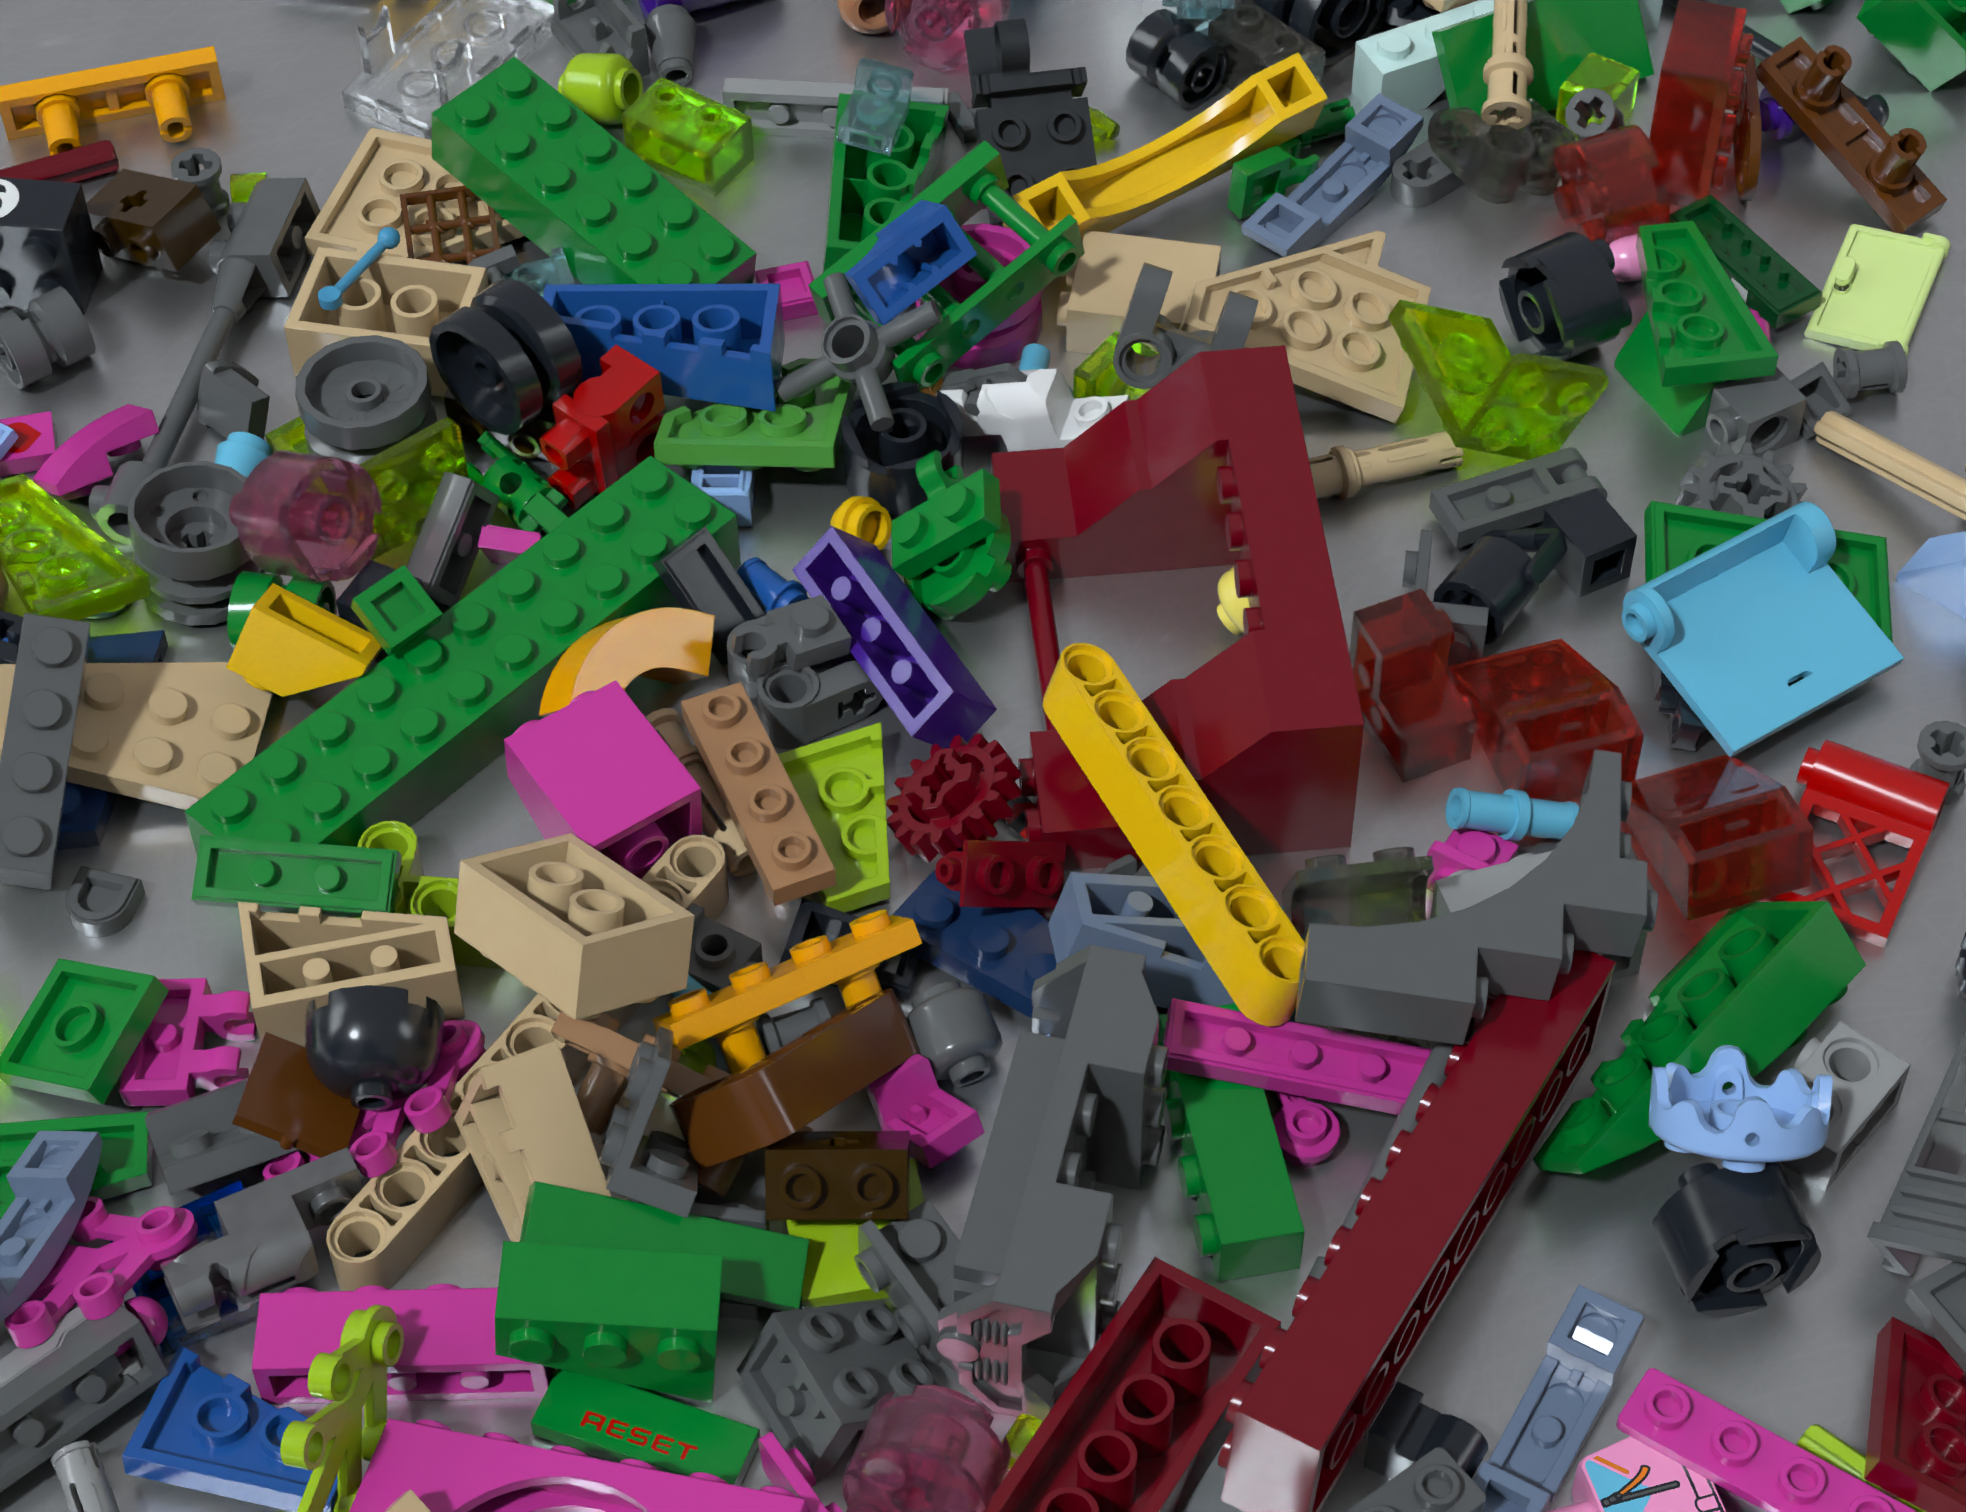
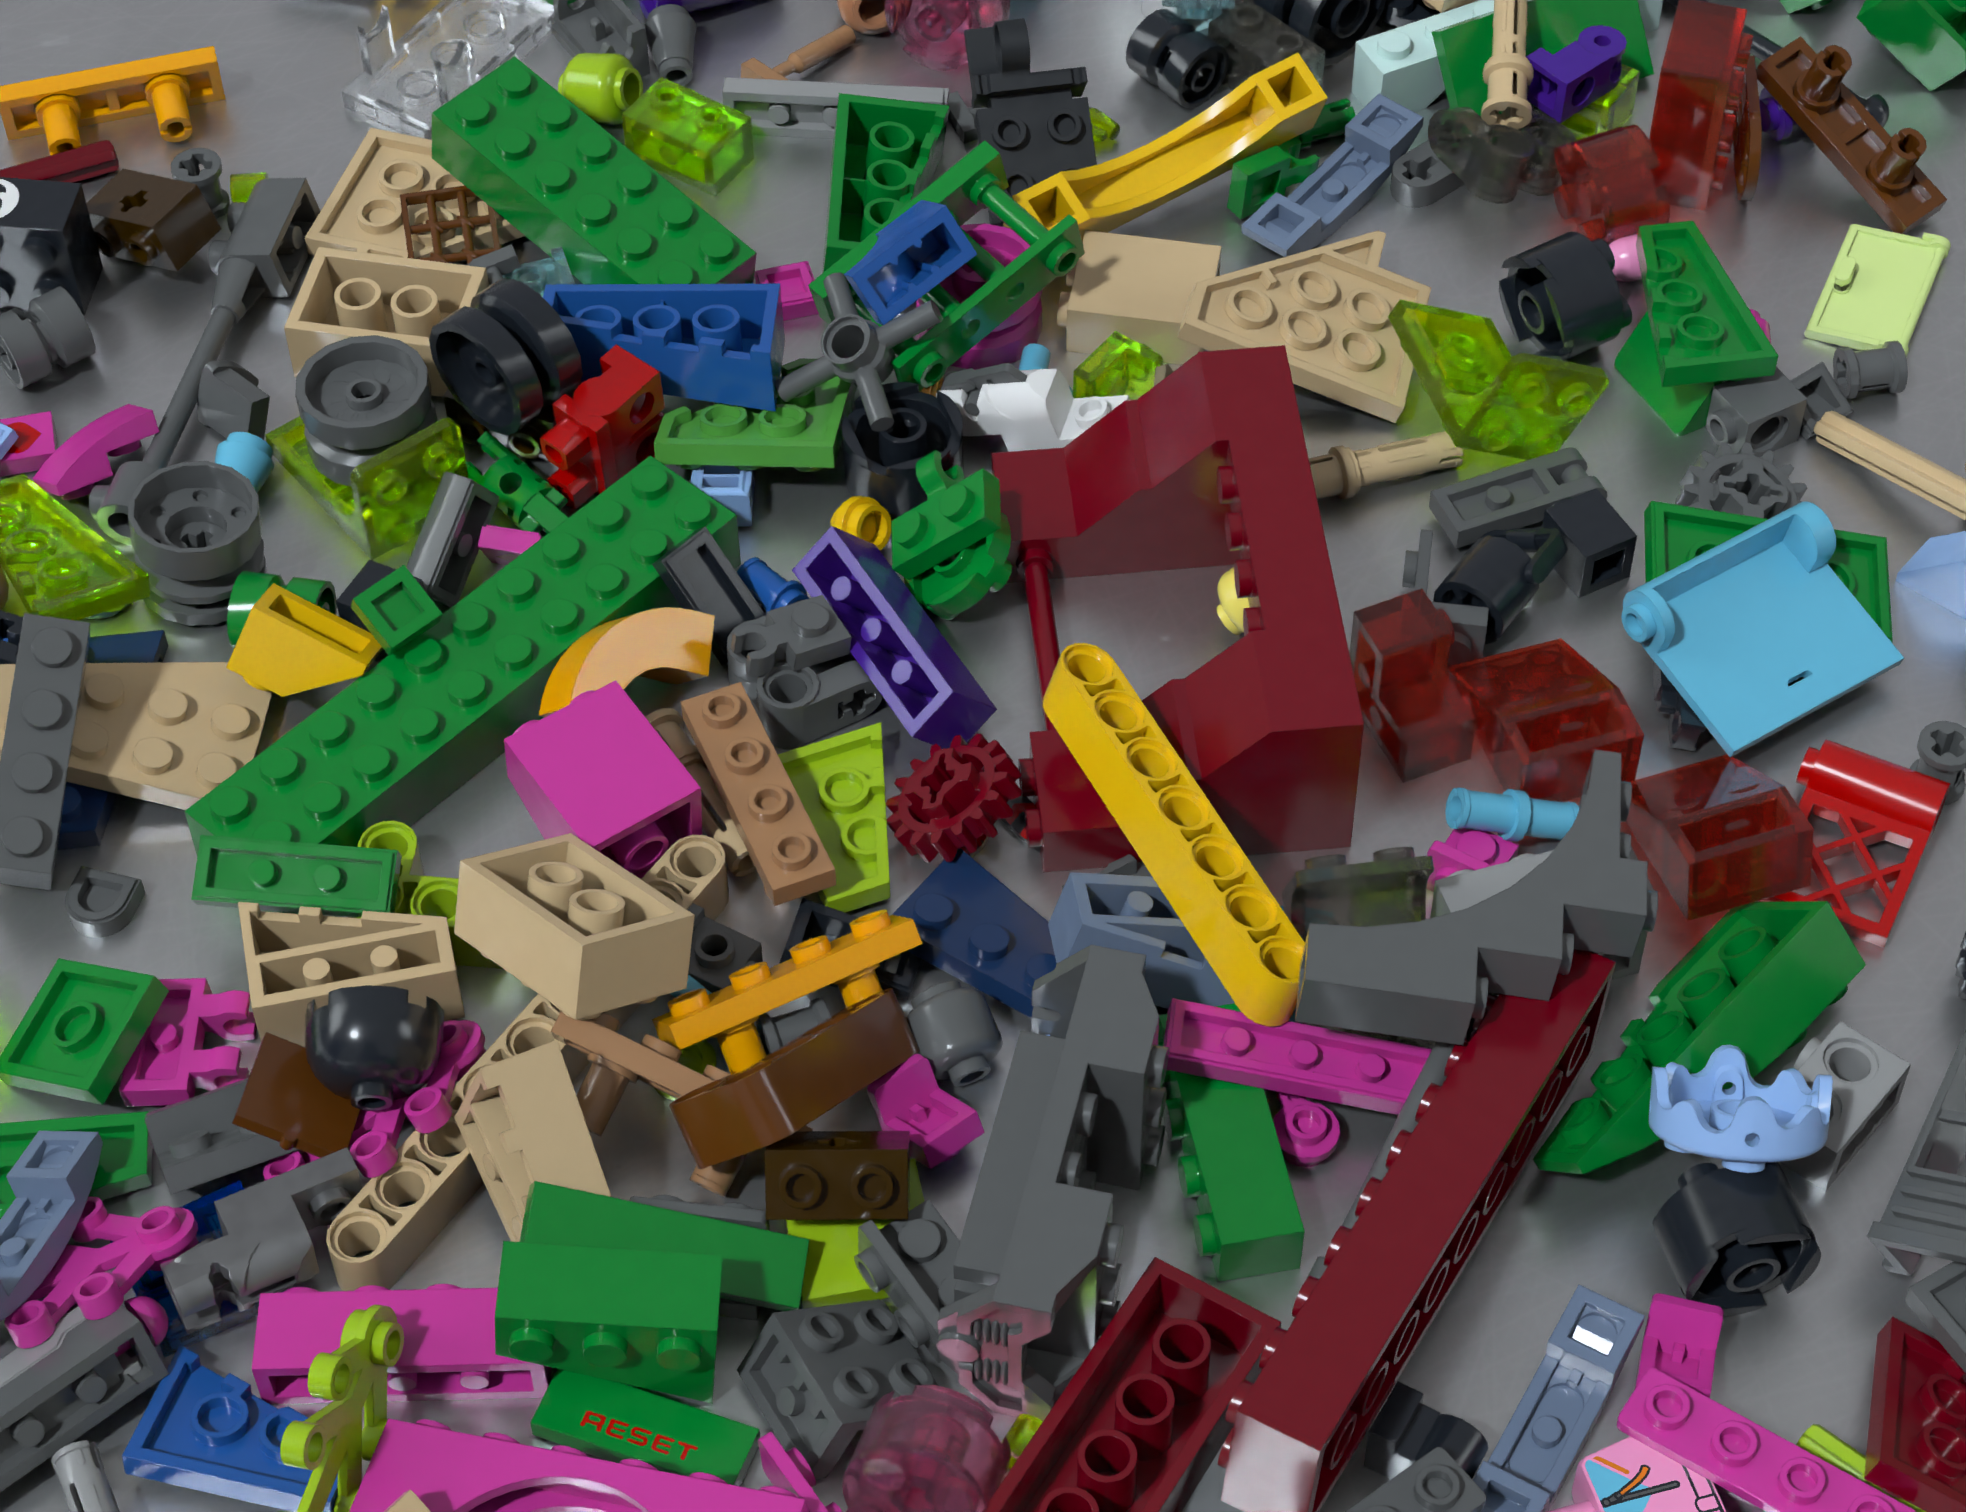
clear pink brick [229,450,382,582] -> none
dark azure hinge [318,227,400,311] -> none
dark grey bracket [599,1026,698,1219] -> none
clear light blue bracket [836,57,914,156] -> none
dark red hinge [935,840,1066,908] -> none
dark grey piece [1113,262,1258,389] -> none
dark grey bush [1565,88,1626,152] -> none
dark green plate [1666,194,1823,329] -> none
none -> medium nougat piece [741,25,856,80]
none -> dark purple leg [1526,25,1627,124]
none -> dark pink bracket [1634,1293,1724,1398]

